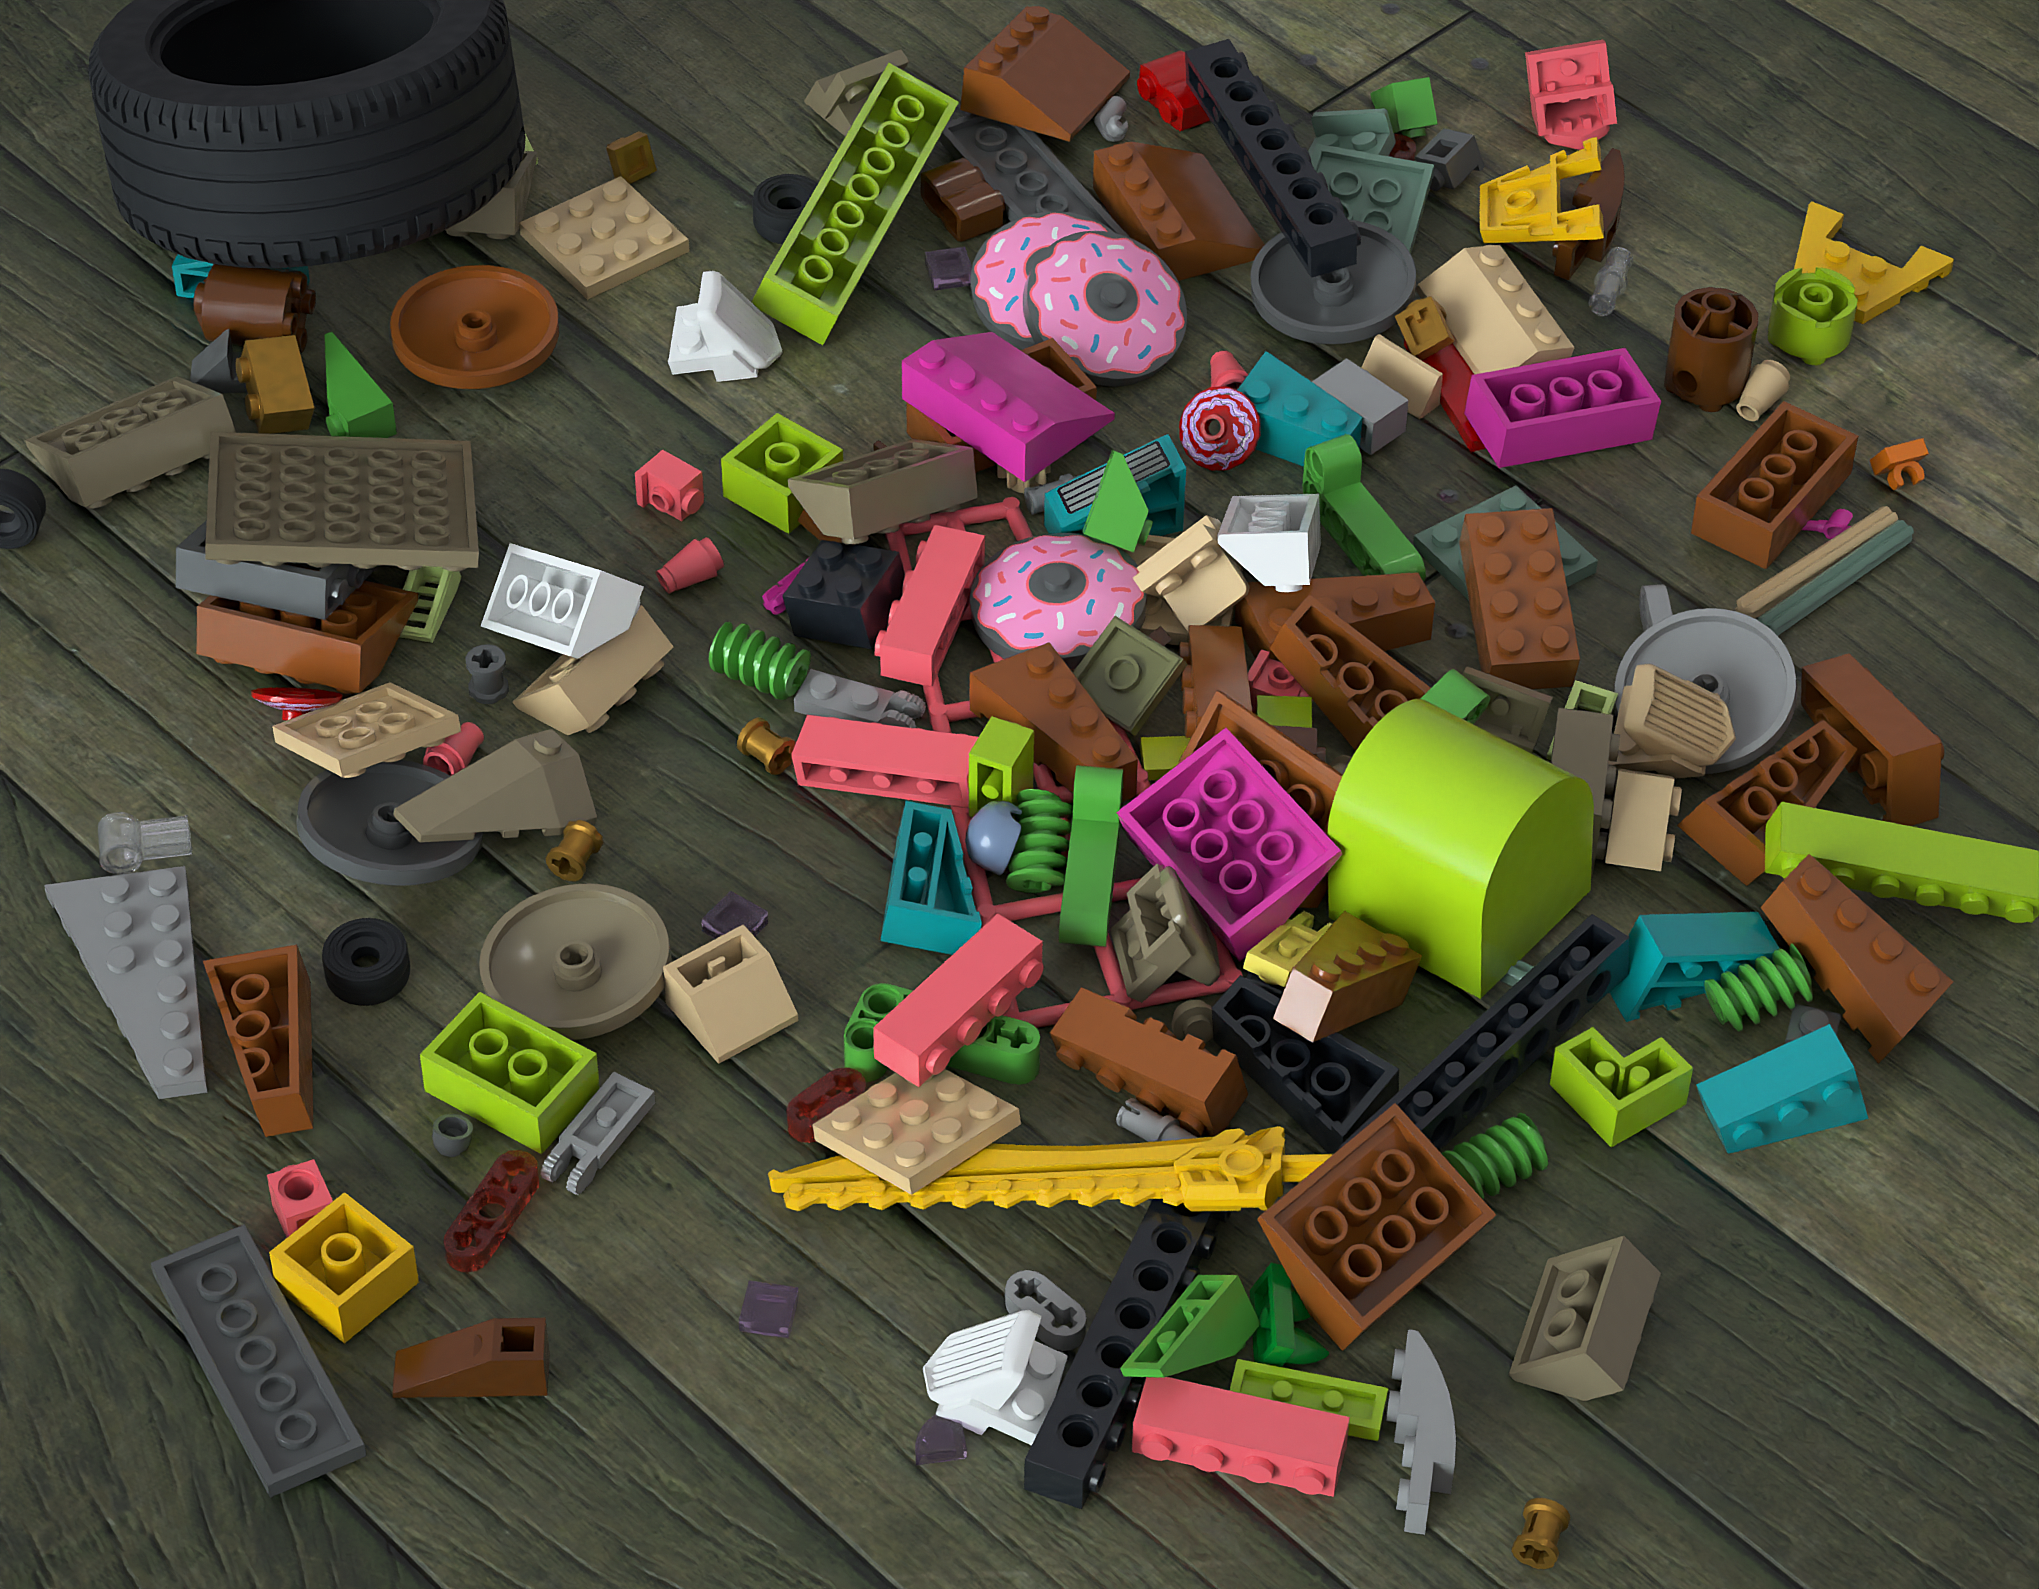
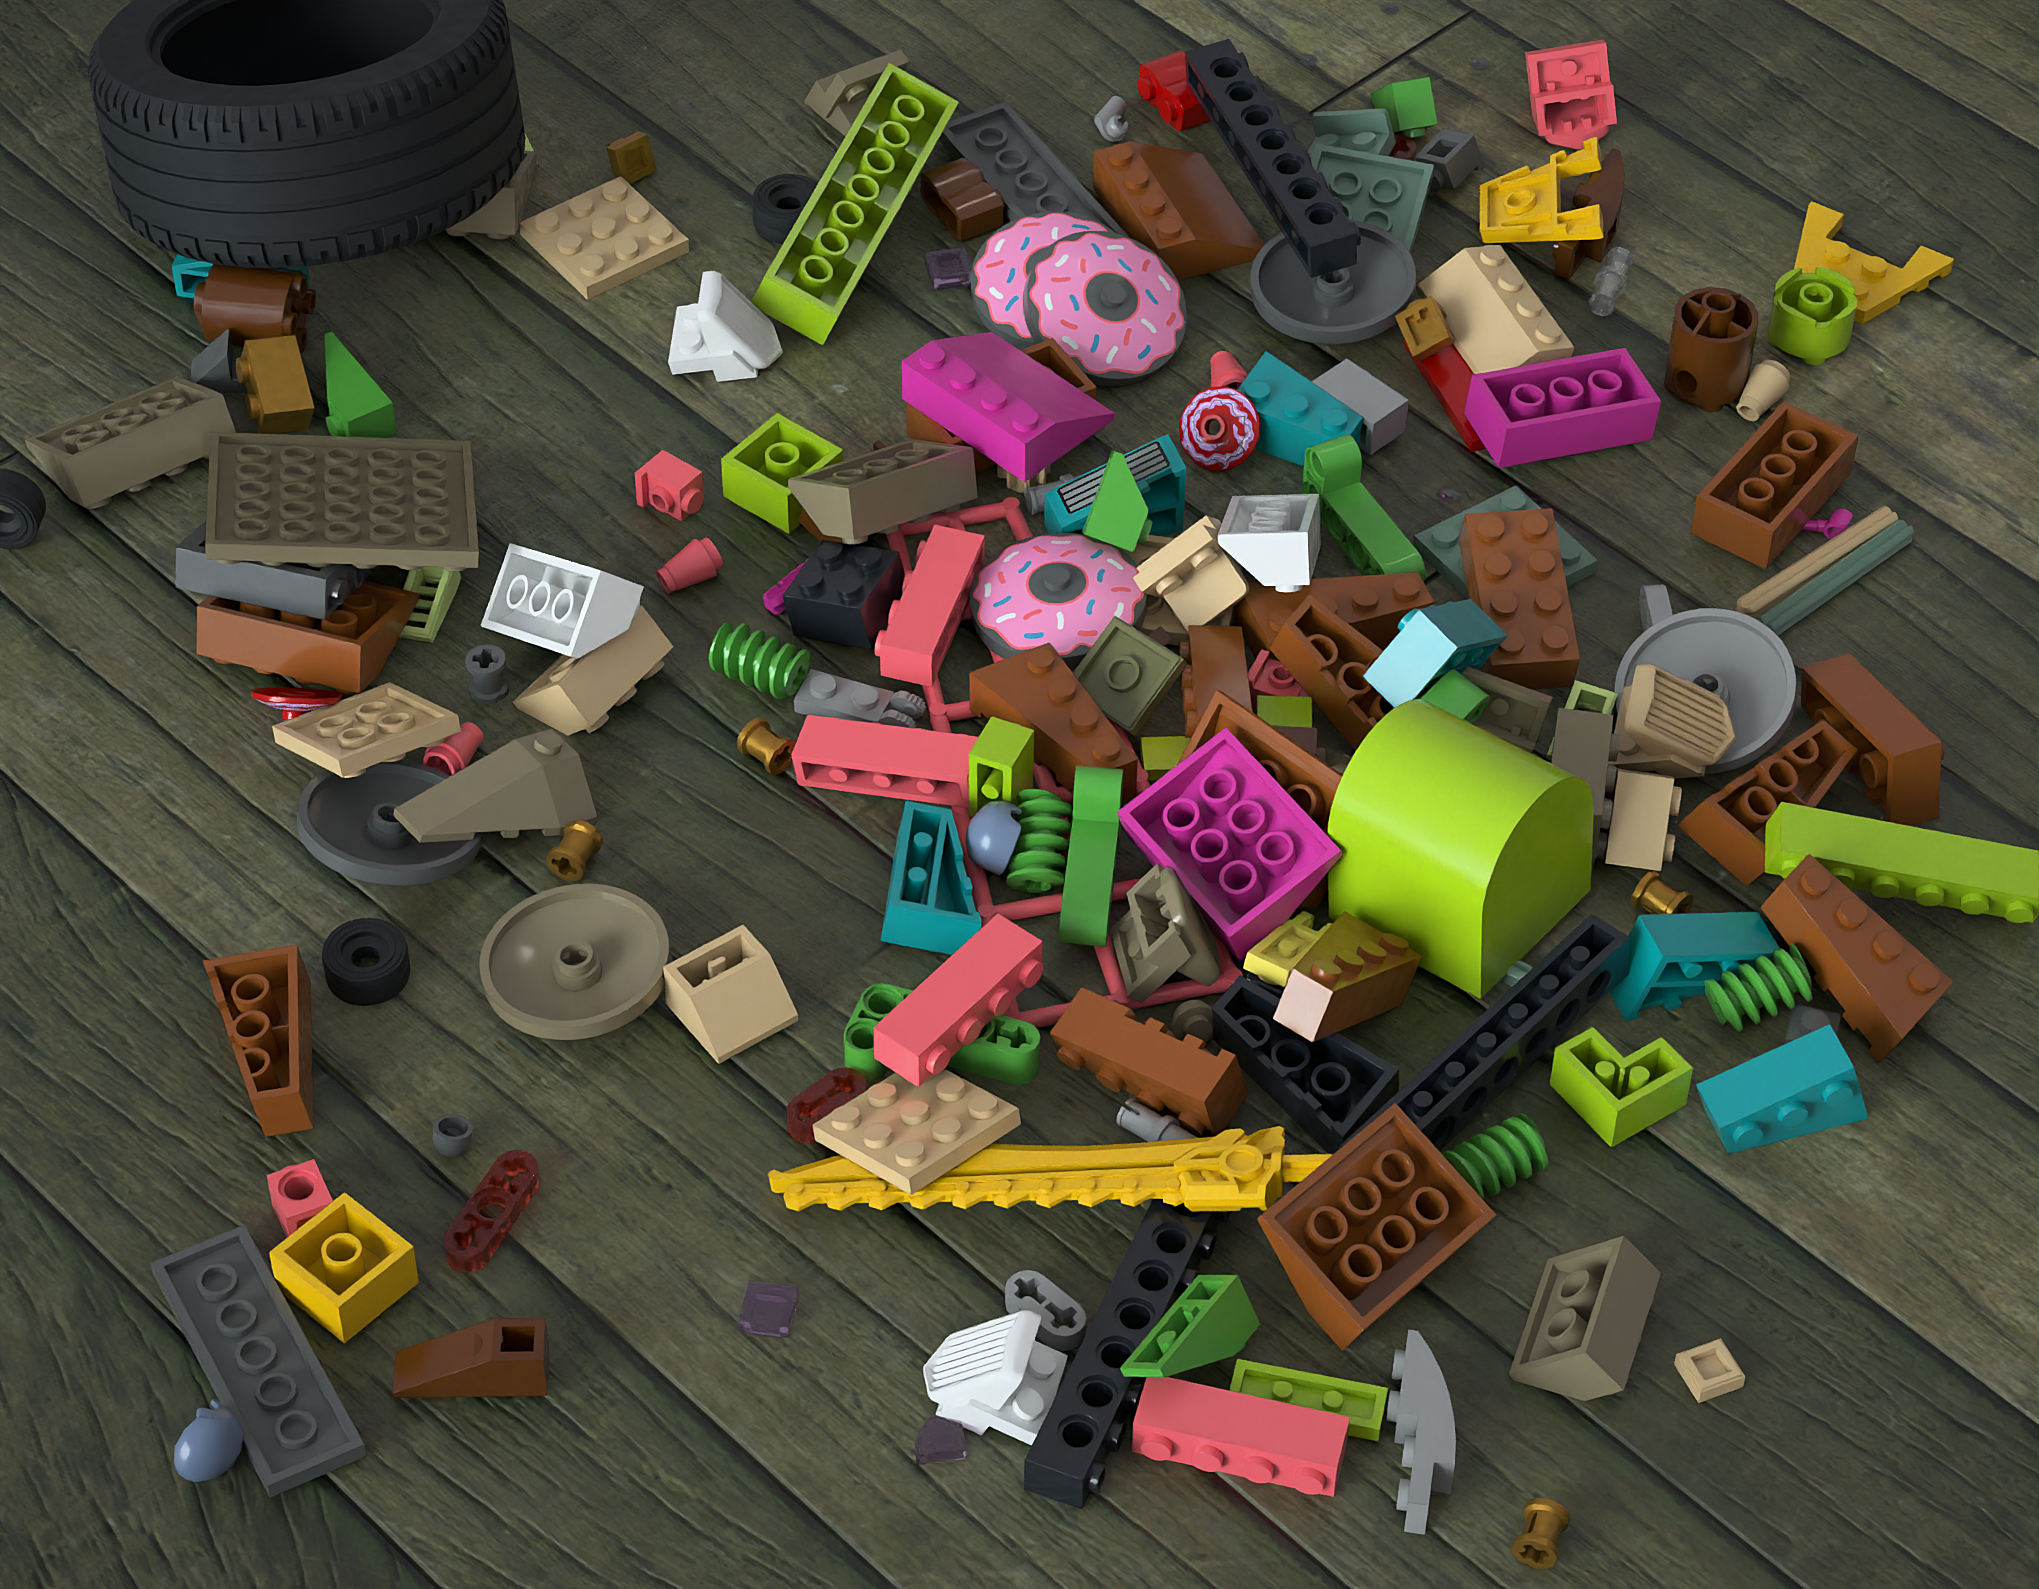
light grey wing [44,866,207,1099] -> none
clear piece [98,812,193,874] -> none
dark orange dish [390,265,559,389] -> none
lime brick [420,992,600,1154] -> none
light grey hinge [540,1072,655,1195] -> none
clear purple tile [702,891,768,939] -> none
dark orange slope [960,6,1130,142] -> none
green tile [1249,1262,1329,1367] -> none
tan slope [1361,334,1443,419] -> none
orange tile [1870,438,1929,490] -> none
none -> sand blue hair [174,1399,244,1482]
none -> wedge [1363,599,1508,708]
none -> pearl gold bush [1630,871,1693,914]
none -> tan tile [1674,1338,1745,1403]

